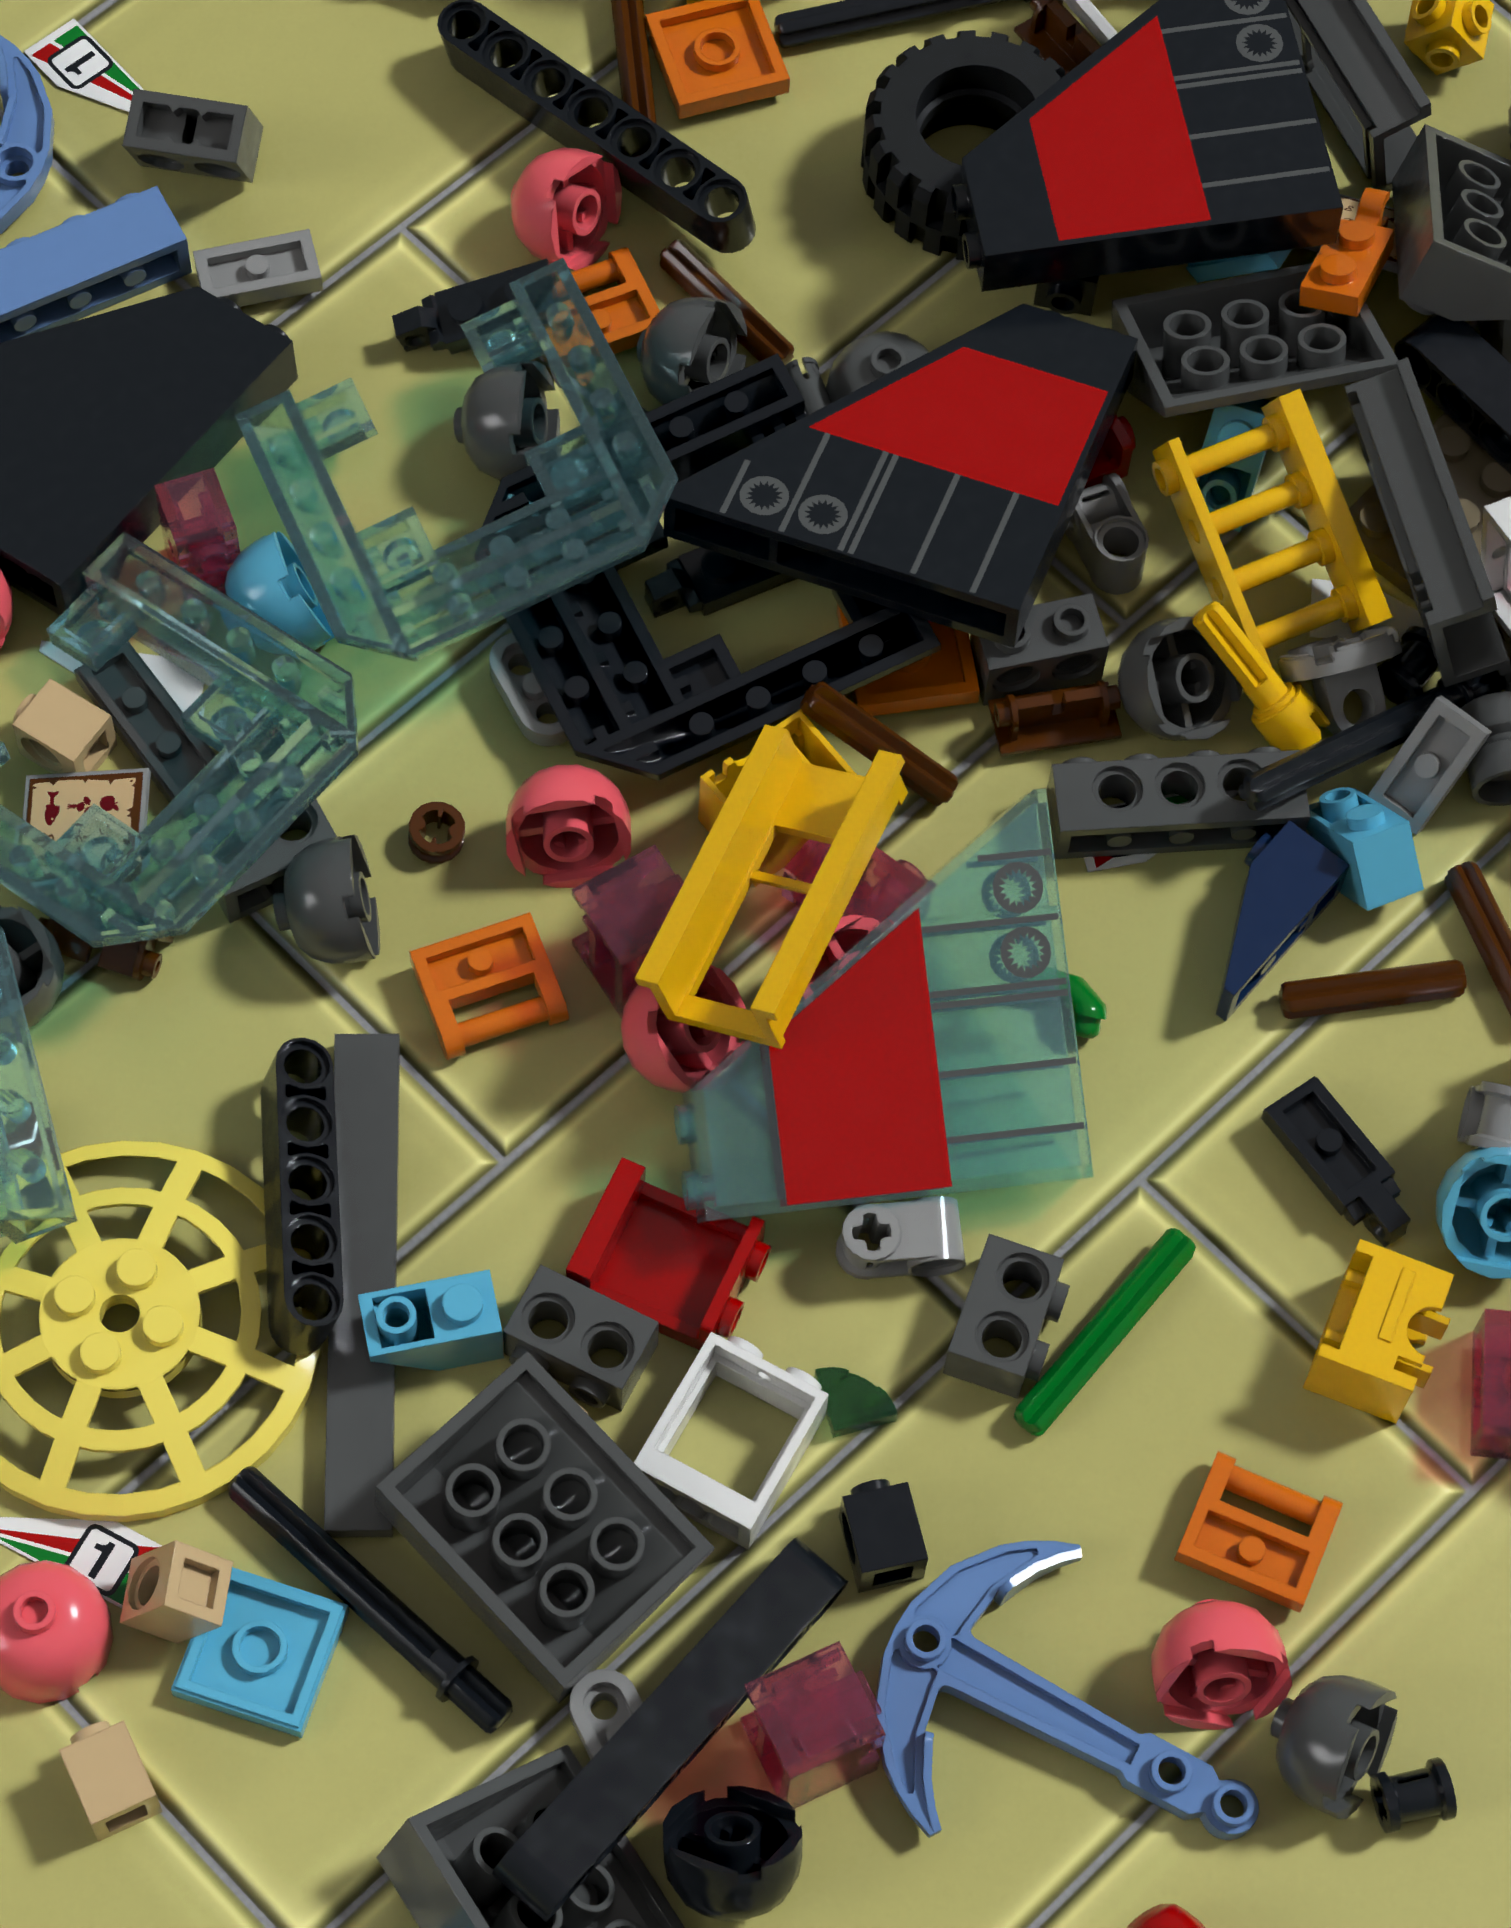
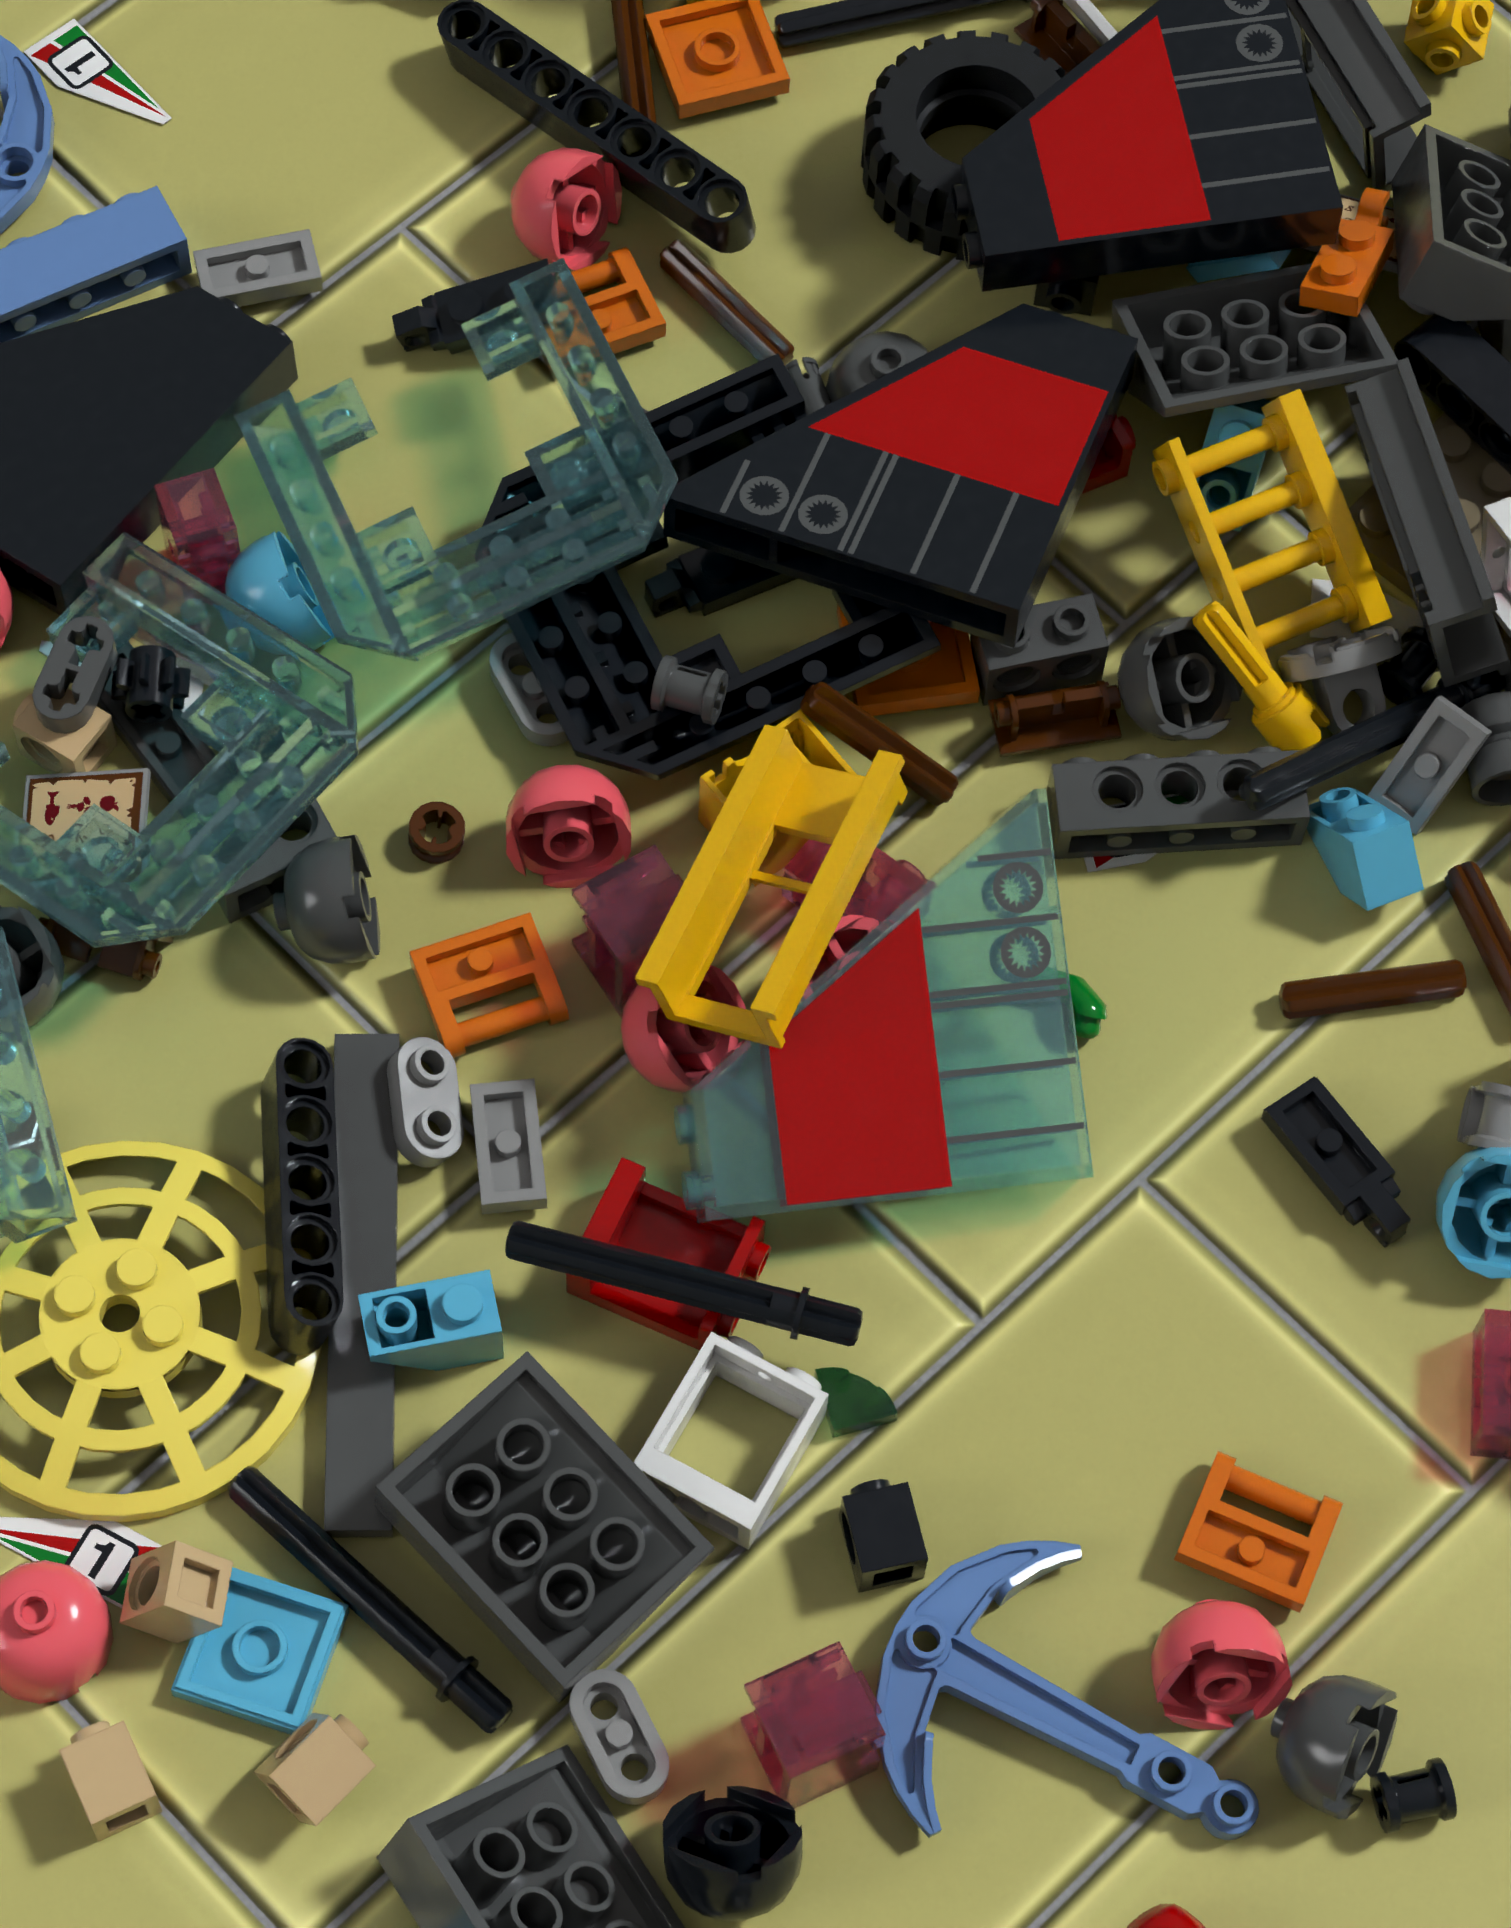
dark grey brick [122,89,264,183] -> none
dark grey cylinder [454,361,560,481] -> none
black beam [492,1537,849,1922] -> none
dark grey brick [503,1264,659,1412] -> none
dark grey cylinder [637,297,747,405] -> none
light grey piece [835,1196,966,1280] -> none
dark grey brick [943,1234,1070,1399] -> none
green axle [1014,1228,1196,1437] -> none
light grey piece [1065,473,1149,595] -> none
dark blue slope [1216,820,1350,1022] -> none
yellow piece [1302,1239,1455,1424] -> none
none -> dark grey beam [32,616,118,734]
none -> black gear [111,645,191,723]
none -> tan brick [254,1713,376,1826]
none -> light grey plate [387,1037,464,1168]
none -> light grey plate [470,1078,547,1214]
none -> black axle [505,1221,863,1346]
none -> dark grey bush [650,655,729,725]

